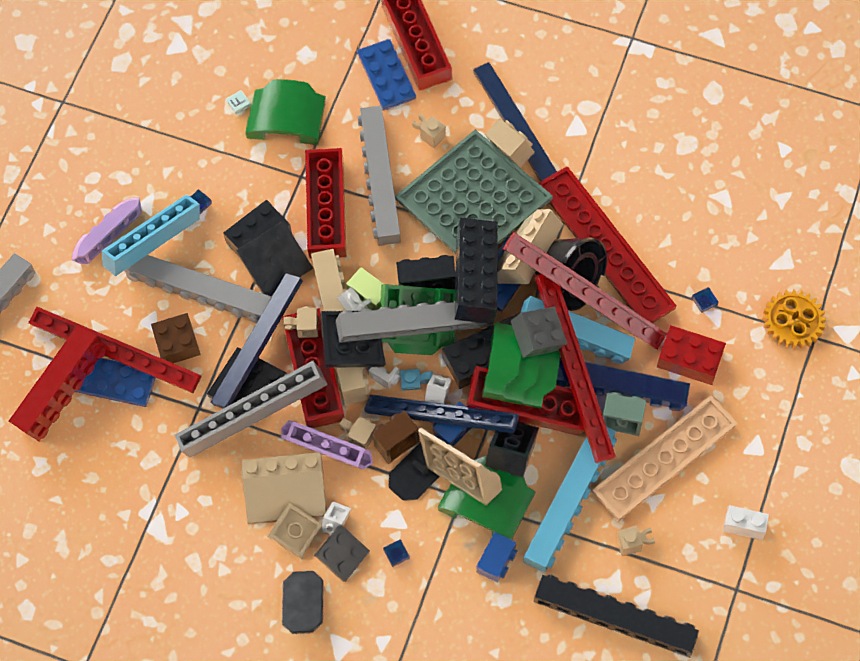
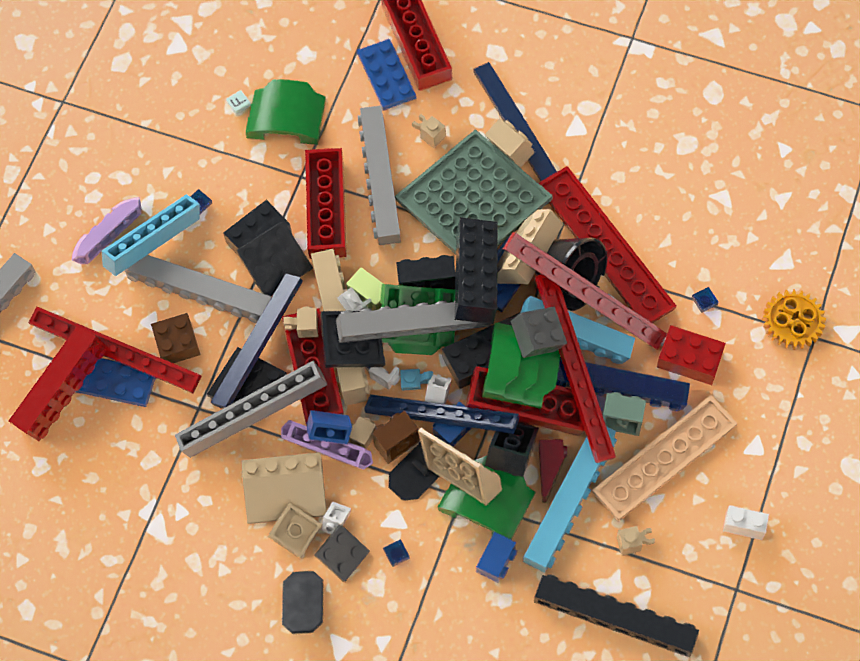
none -> blue brick [306,410,352,444]
none -> dark red slope [539,439,568,503]

